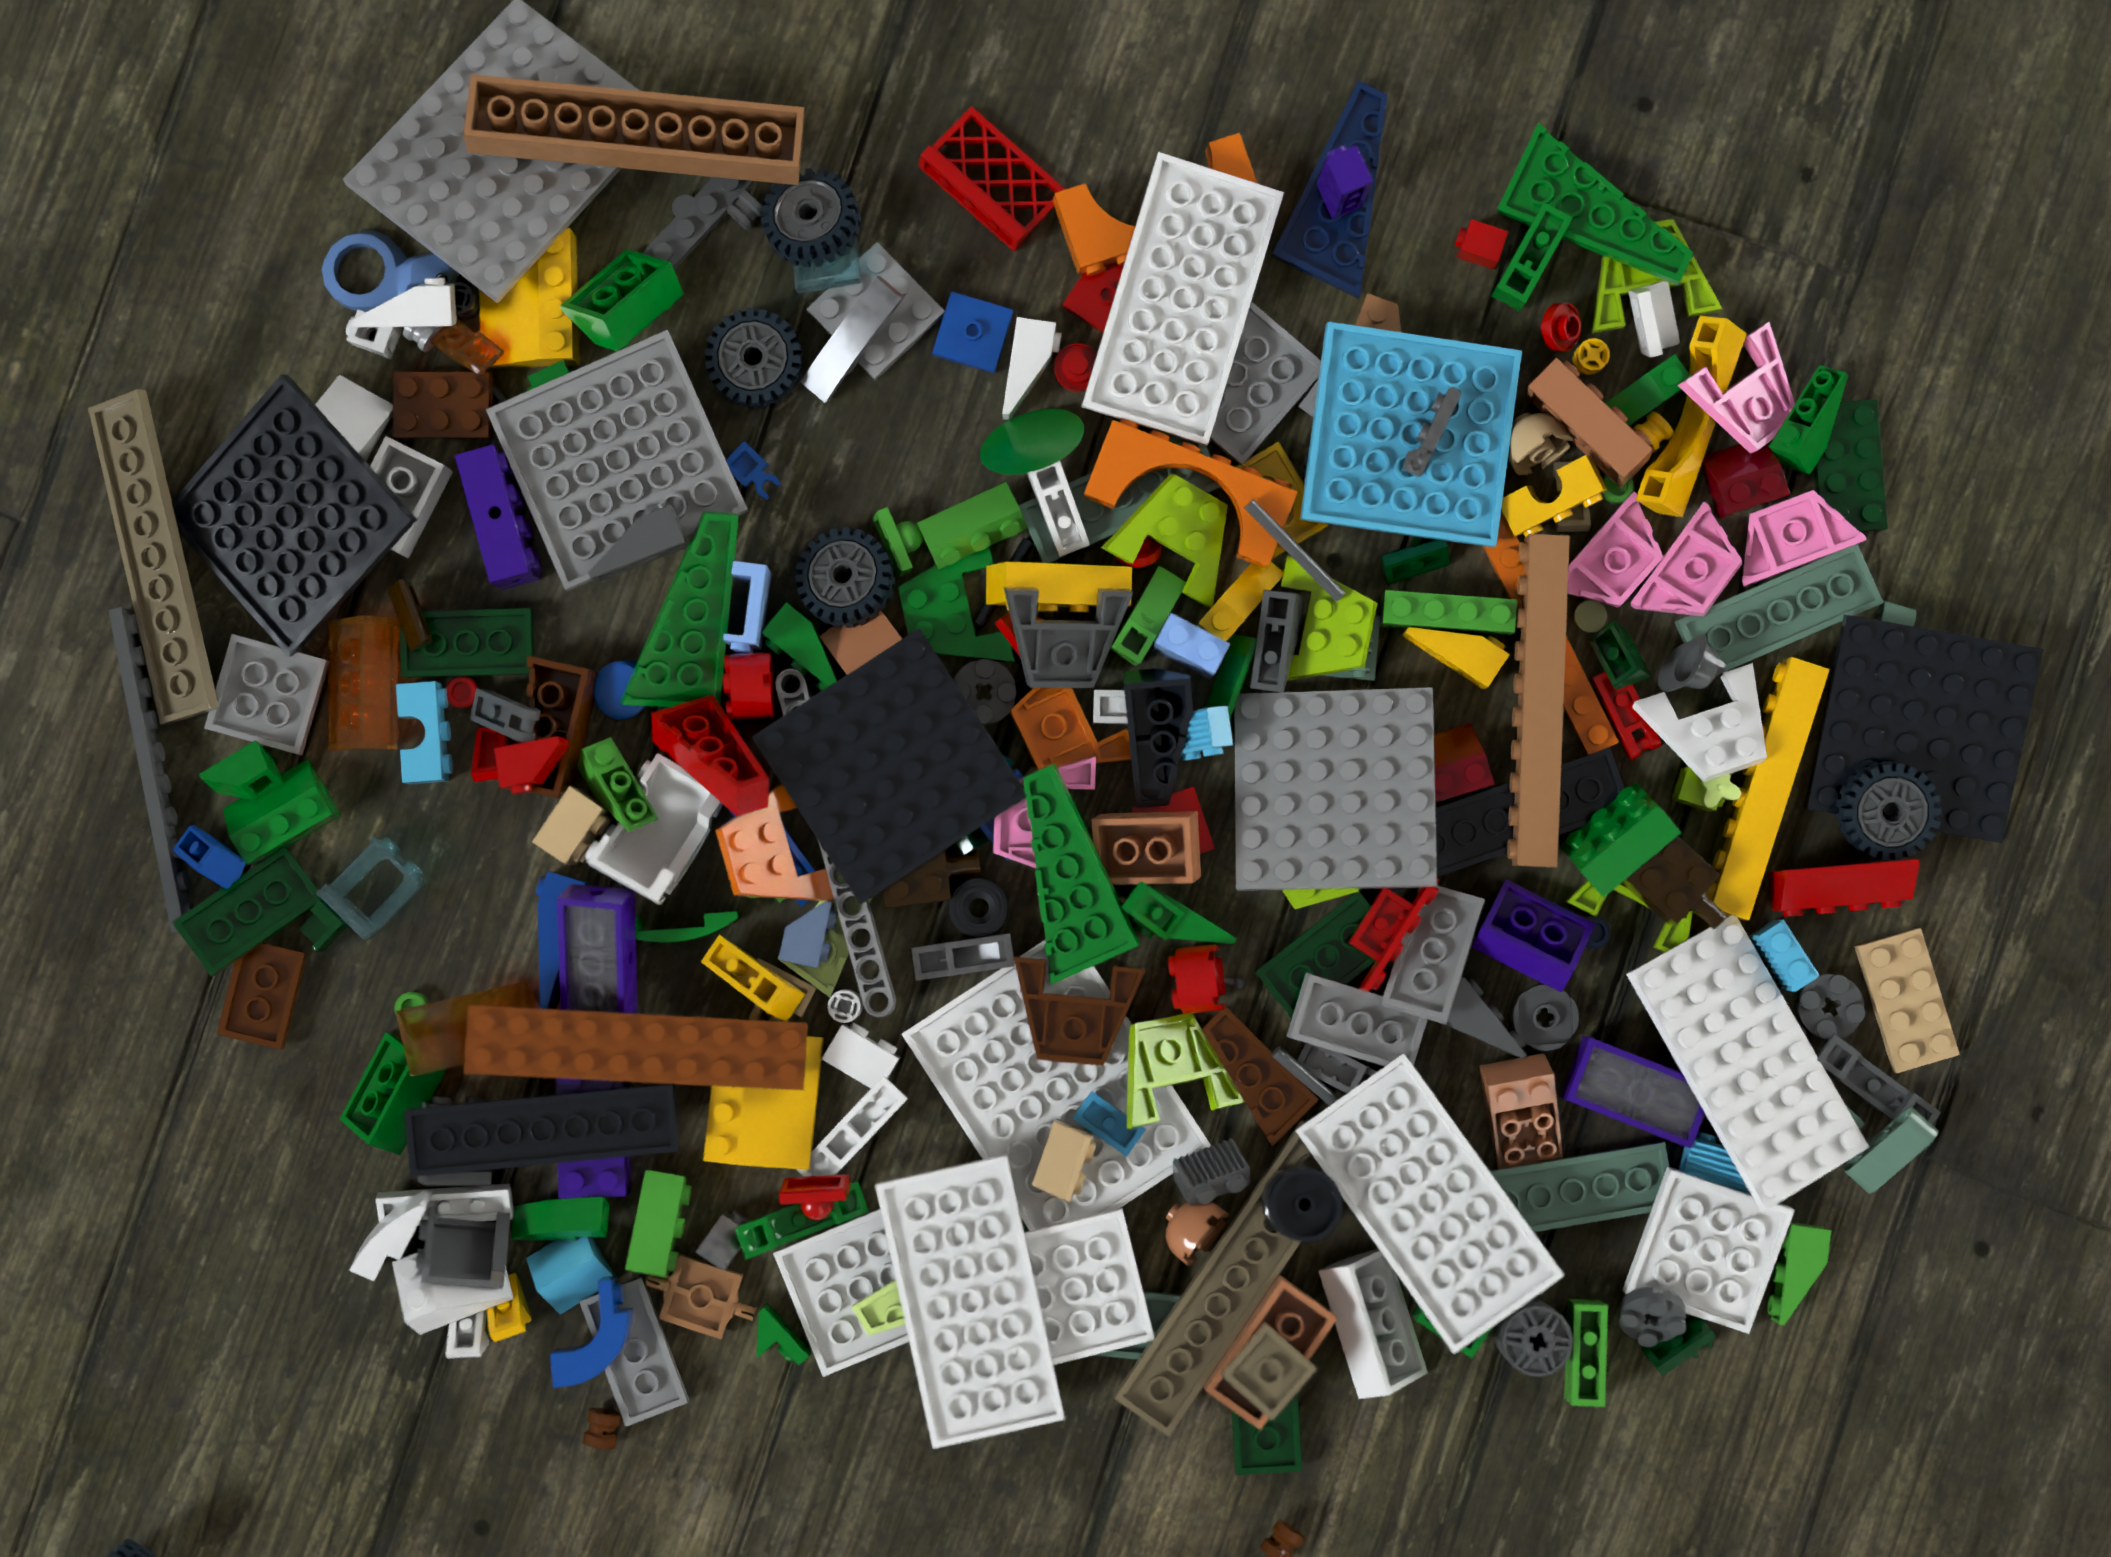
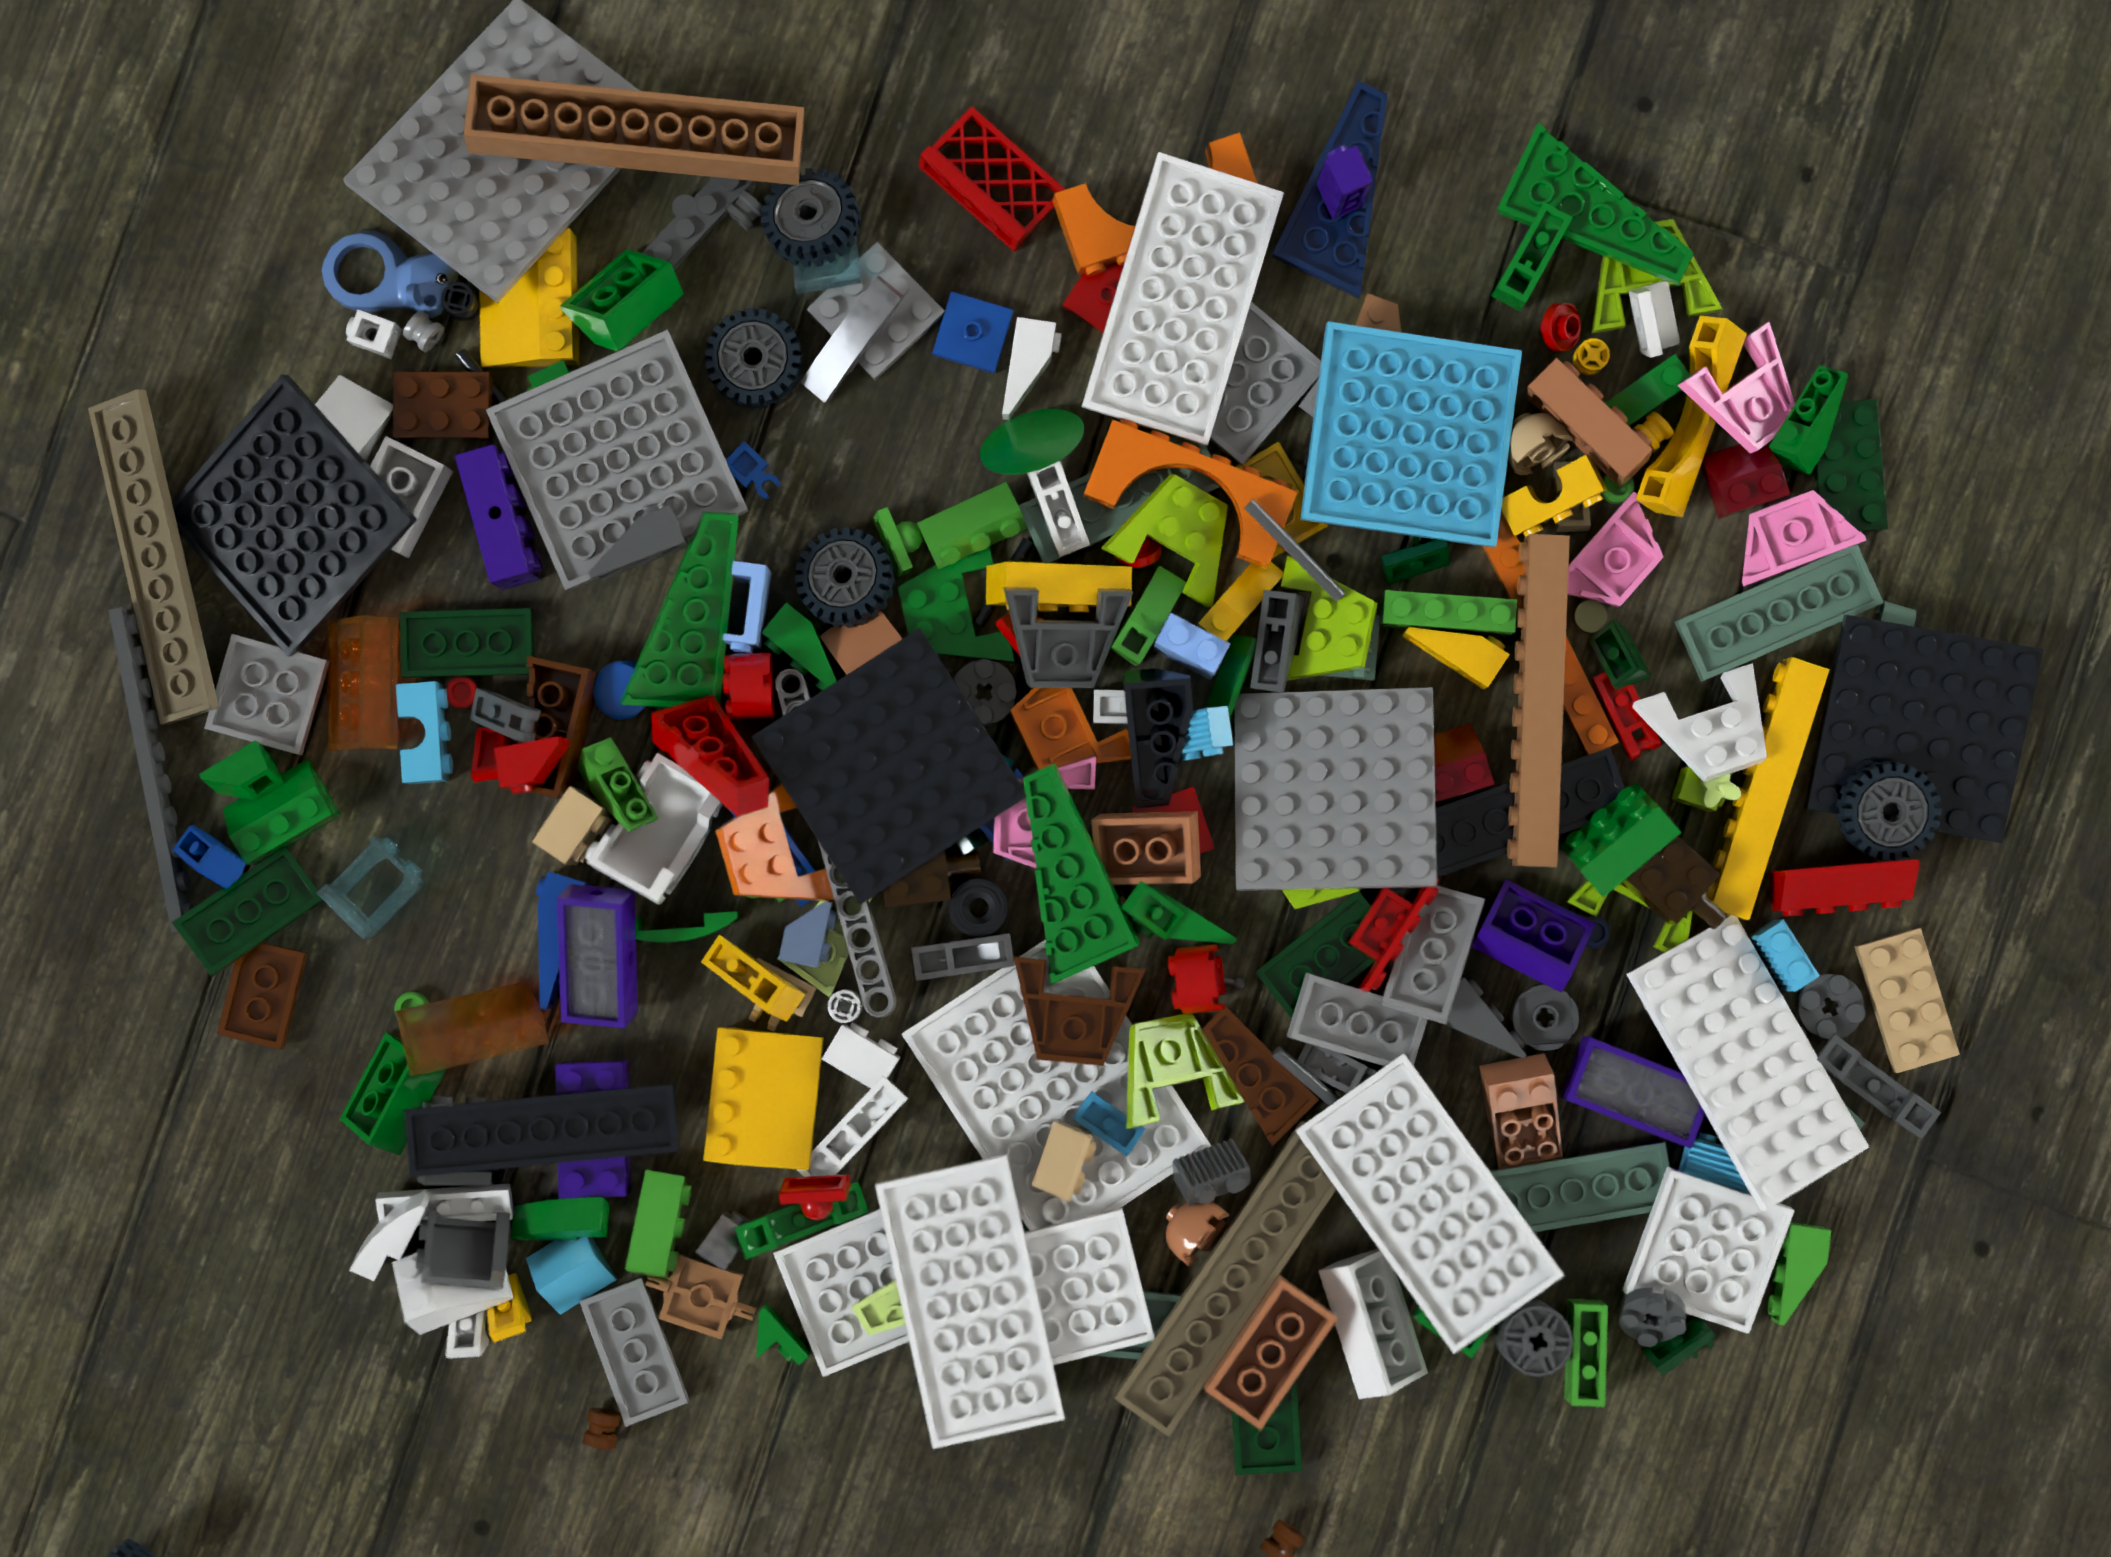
dark green panel [300,900,351,952] -> none
white slope [351,277,457,327] -> none
dark brown slope [389,579,433,651] -> none
clear orange slope [432,318,504,375] -> none
dark orange plate [464,1005,808,1090] -> none
blue arch [550,1276,633,1388] -> none
red plate [1054,343,1097,392] -> none
dark tan plate [1220,1322,1317,1421] -> none
black wheel [1261,1165,1343,1243] -> none
flat silver hinge [1402,386,1462,478] -> none
red brick [1454,219,1508,269] -> none
bright pink wing [1631,502,1742,617] -> none
dark grey piece [1658,635,1726,692] -> none
sand green beam [1843,1107,1938,1194] -> none

